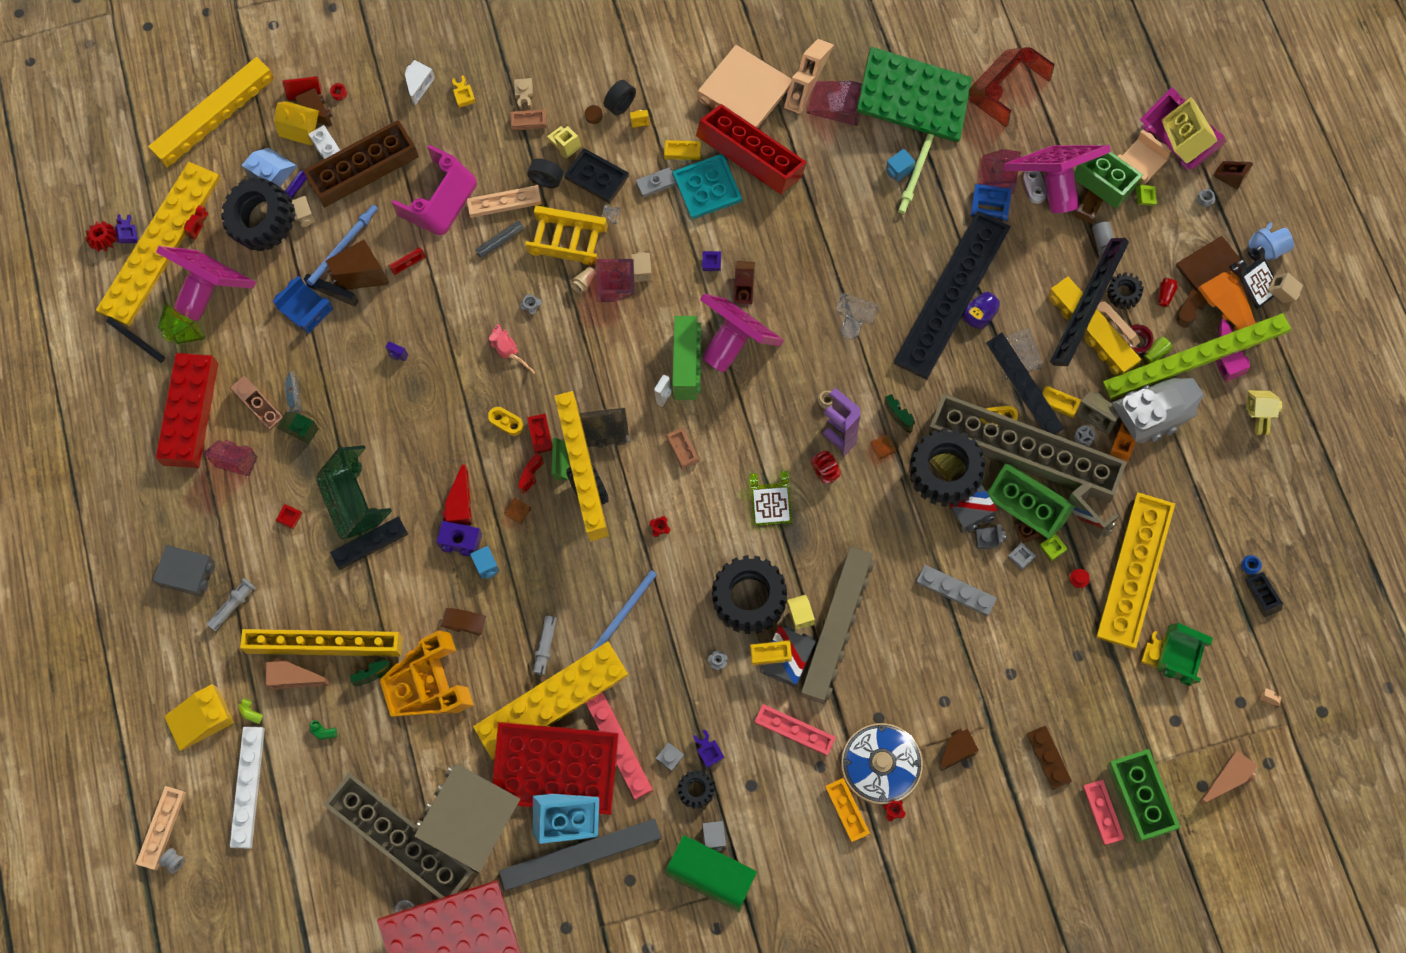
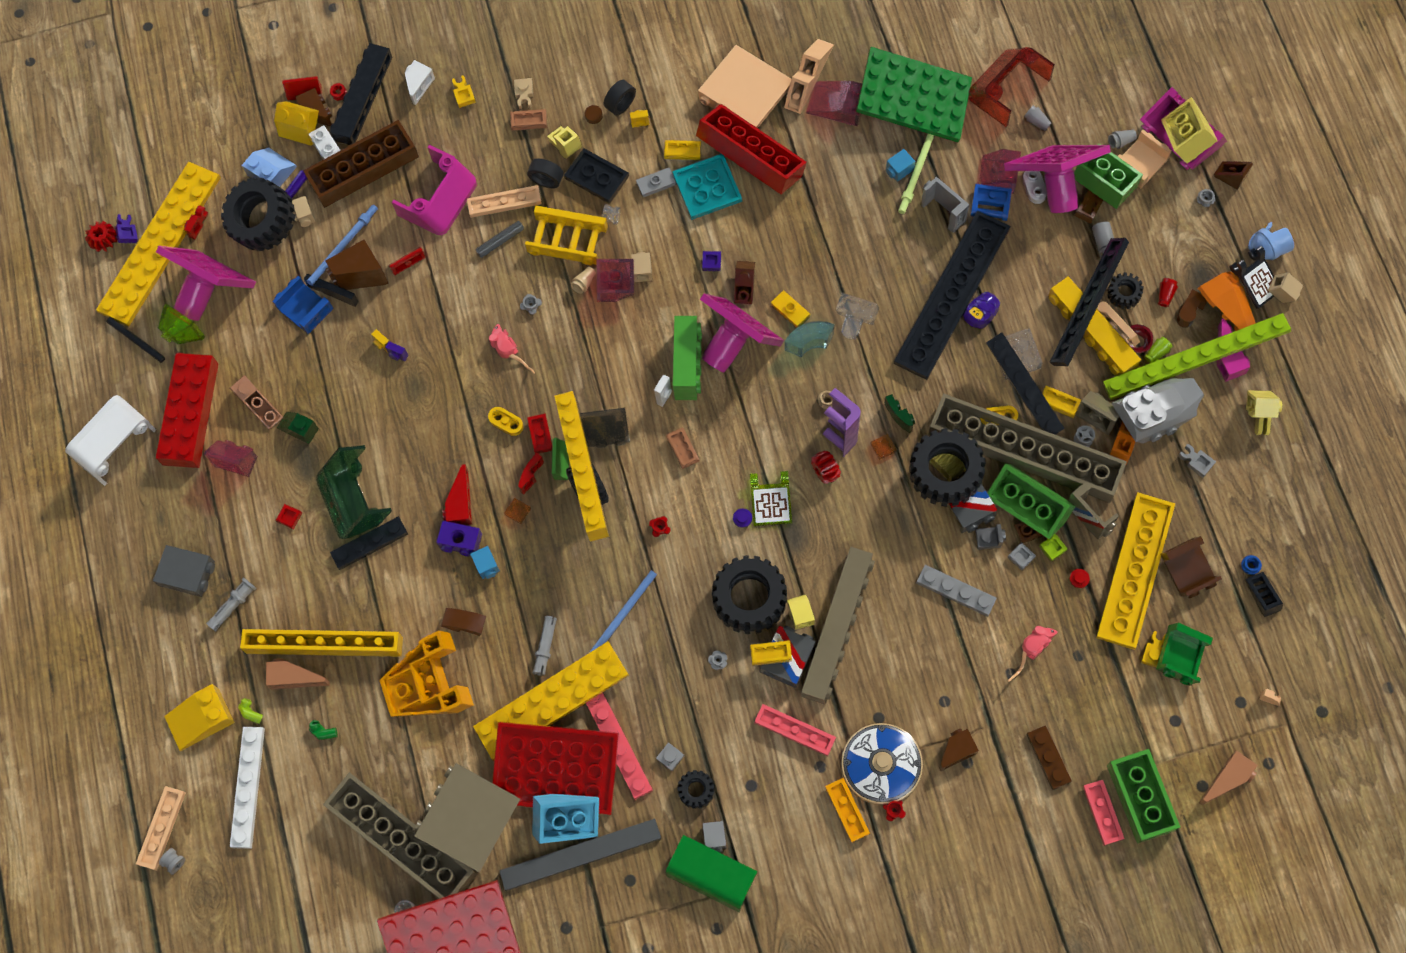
yellow brick [148,57,274,168] -> none
clear slope [284,370,302,413] -> none
dark green slope [350,658,392,687] -> none
dark purple plate [693,729,725,768] -> none
lime plate [1136,185,1157,206] -> none
reddish brown tile [1176,236,1241,293] -> none
none -> white windscreen [65,395,156,486]
none -> black brick [330,43,393,145]
none -> yellow plate [371,329,389,353]
none -> dark purple plate [733,508,752,528]
none -> yellow plate [771,290,810,328]
none -> clear light blue brick [785,321,835,357]
none -> light grey panel [921,177,969,233]
none -> coral animal [1008,626,1058,682]
none -> light grey cone [1024,105,1051,131]
none -> light grey cone [1108,129,1137,149]
none -> reddish brown panel [1160,536,1222,598]
none -> light grey plate [1178,444,1216,478]

